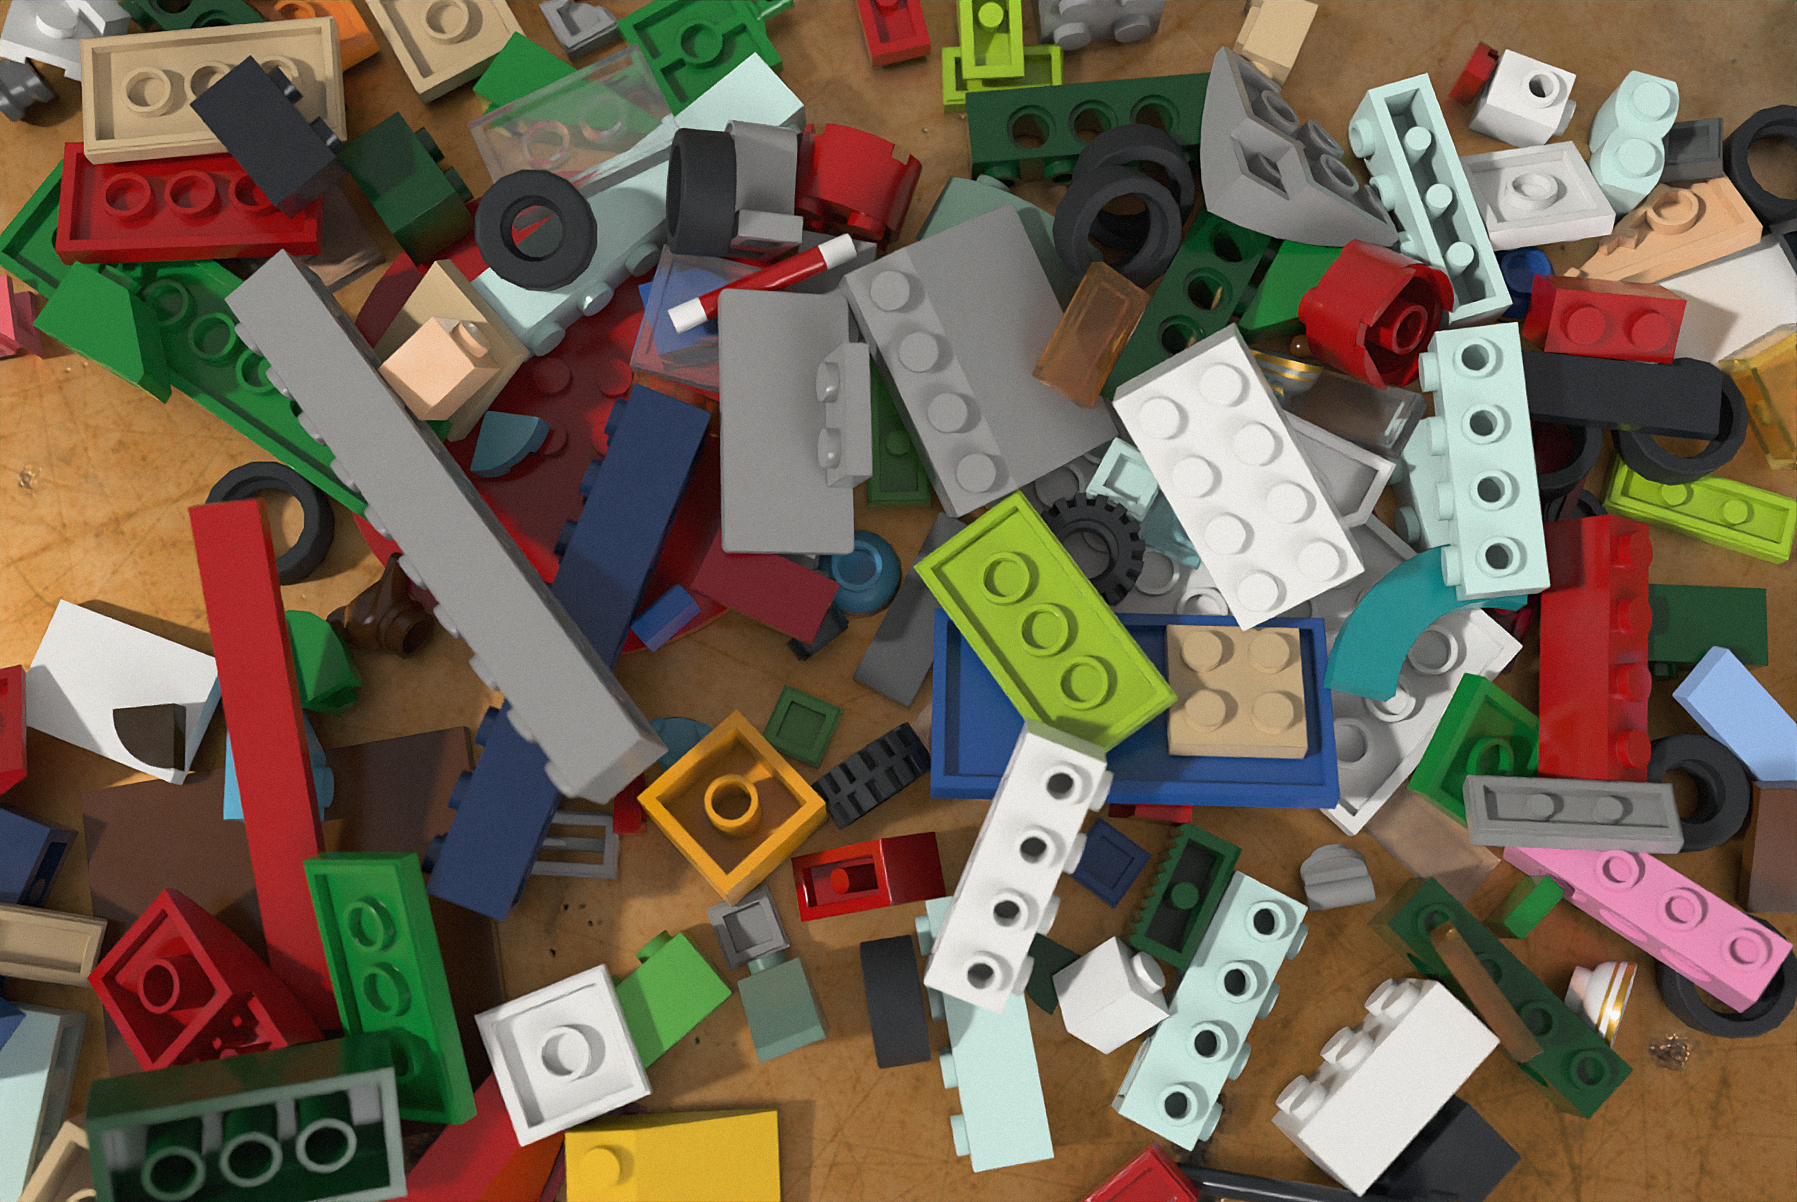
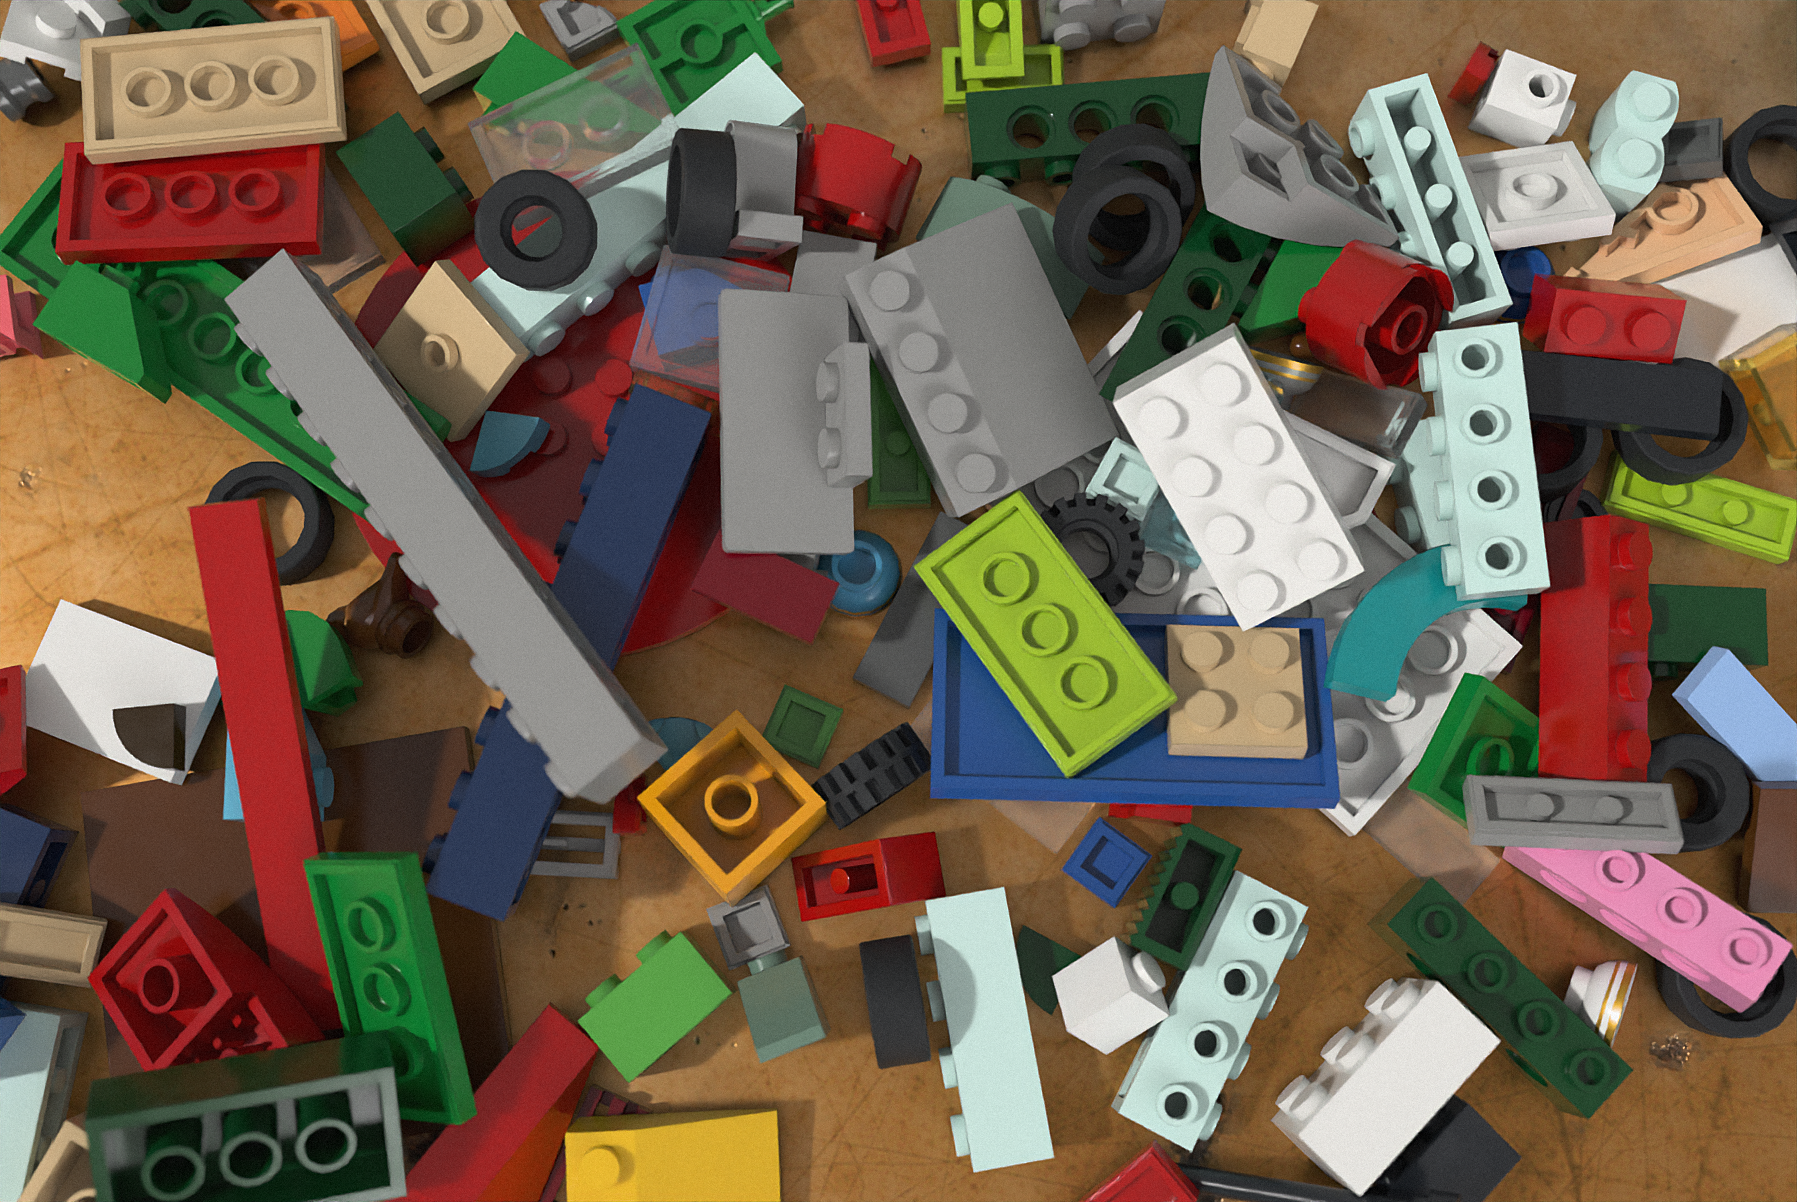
black brick [189,55,350,219] -> none
light nougat brick [377,316,500,420] -> none
white tile [475,964,653,1147] -> none
blue tile [630,584,701,653] -> none
bar [667,233,857,334] -> none
black tile [786,605,850,662] -> none
white brick [923,717,1113,1015] -> none
clear orange tile [1032,262,1151,409] -> none
light grey plate [1300,844,1376,912] -> none
clear orange tile [1429,920,1543,1064] -> none
green tile [1483,875,1565,939] -> none

